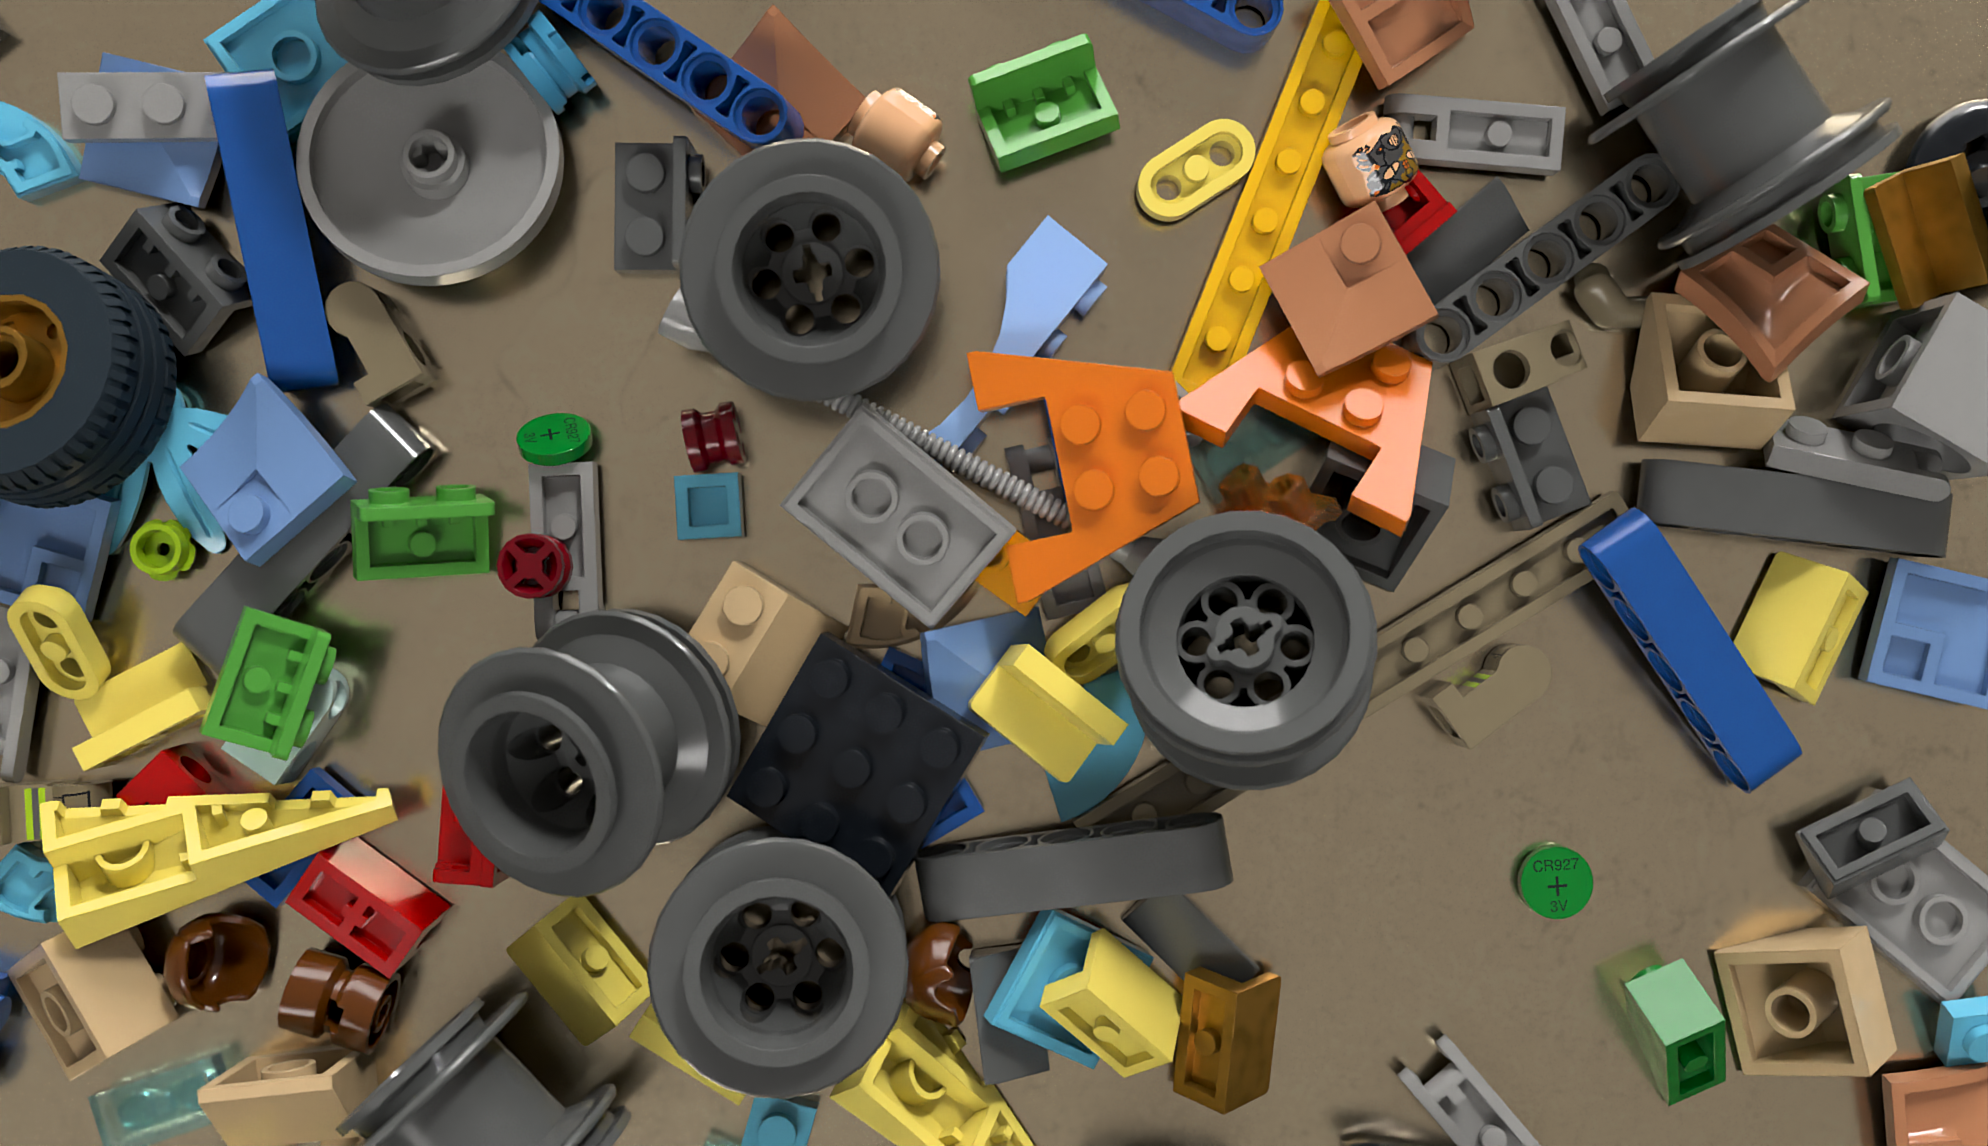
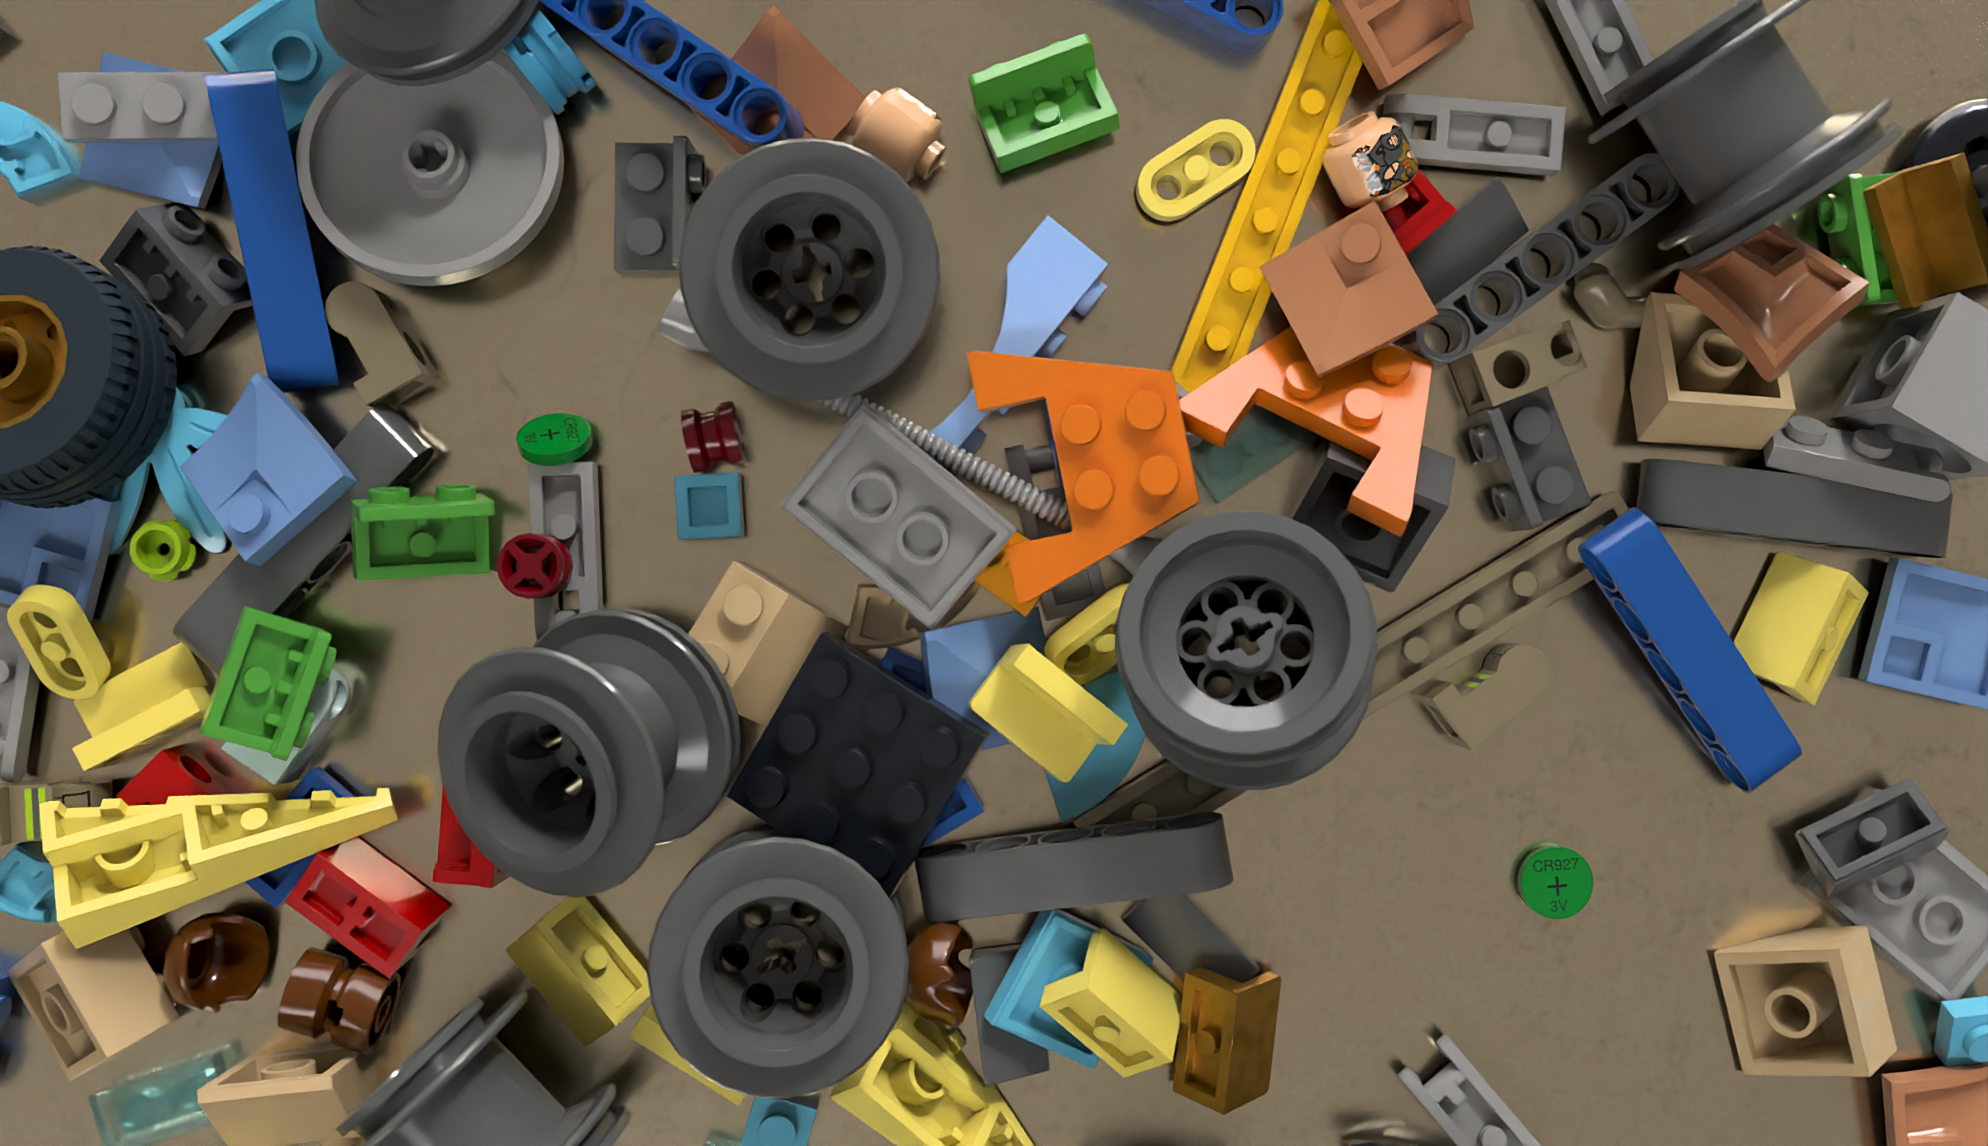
clear orange hips [1218,463,1343,531] -> none
green slope [1624,958,1726,1106] -> none

